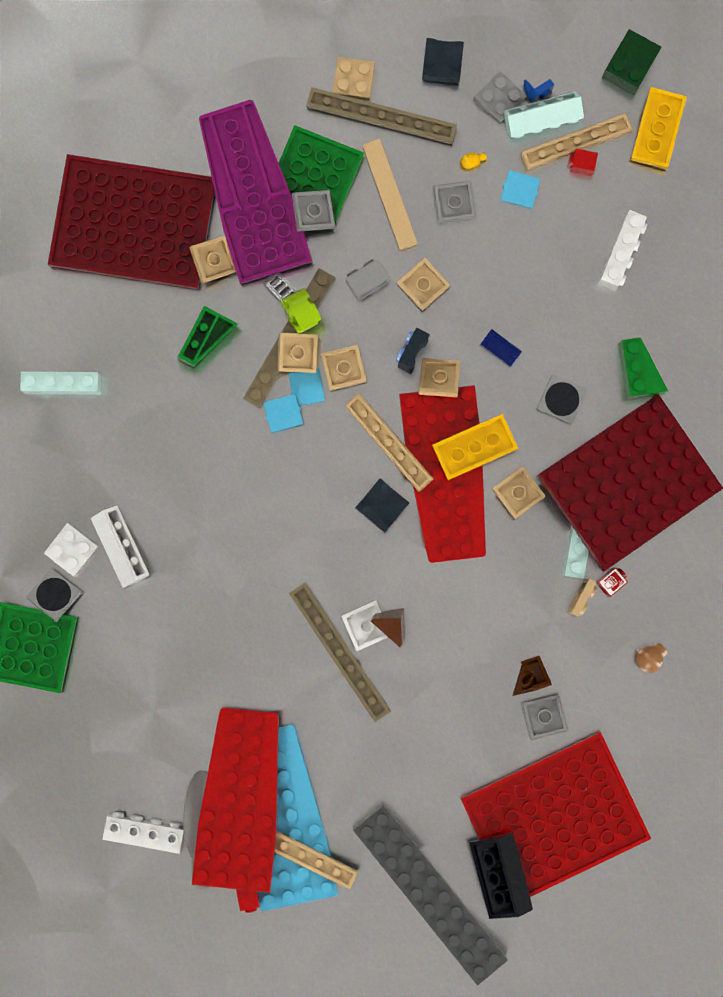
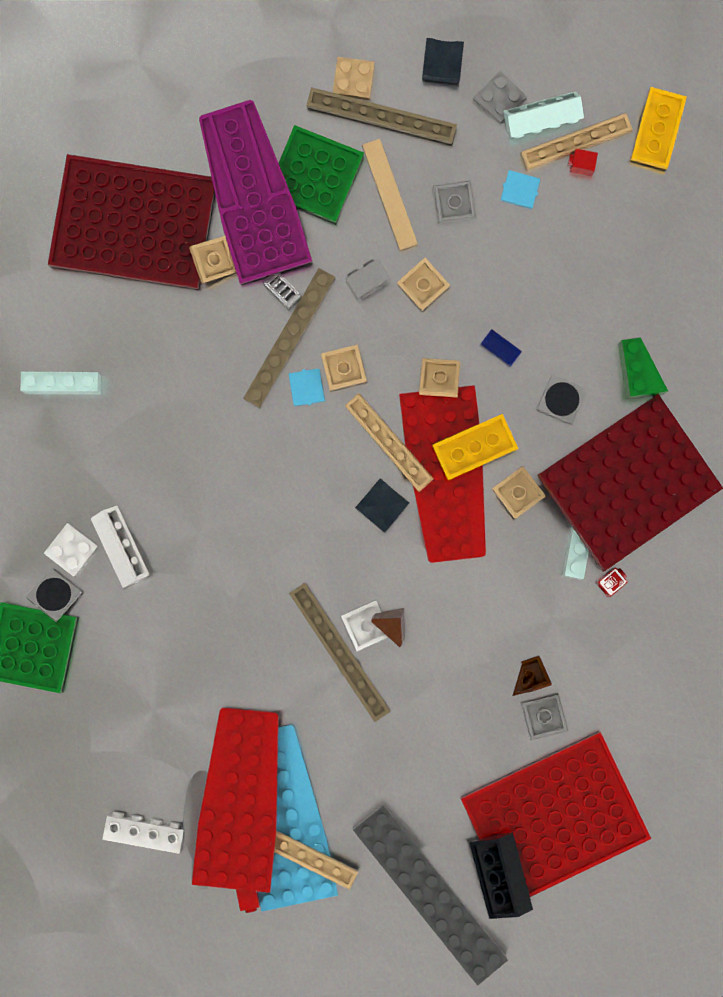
green wedge [177,306,238,367] -> none
medium azure piece [263,394,304,433] -> none
tan plate [277,333,318,373] -> none
lime brick [280,288,321,334] -> none
light grey tile [292,190,335,232] -> none
black brick [396,327,430,374] -> none
yellow cylinder [461,152,487,169] -> none
blue plate [524,79,554,103] -> none
tan plate [566,579,597,617] -> none
white brick [598,210,648,291] -> none
dark green slope [602,29,661,95] -> none
medium nougat piece [636,643,667,673] -> none

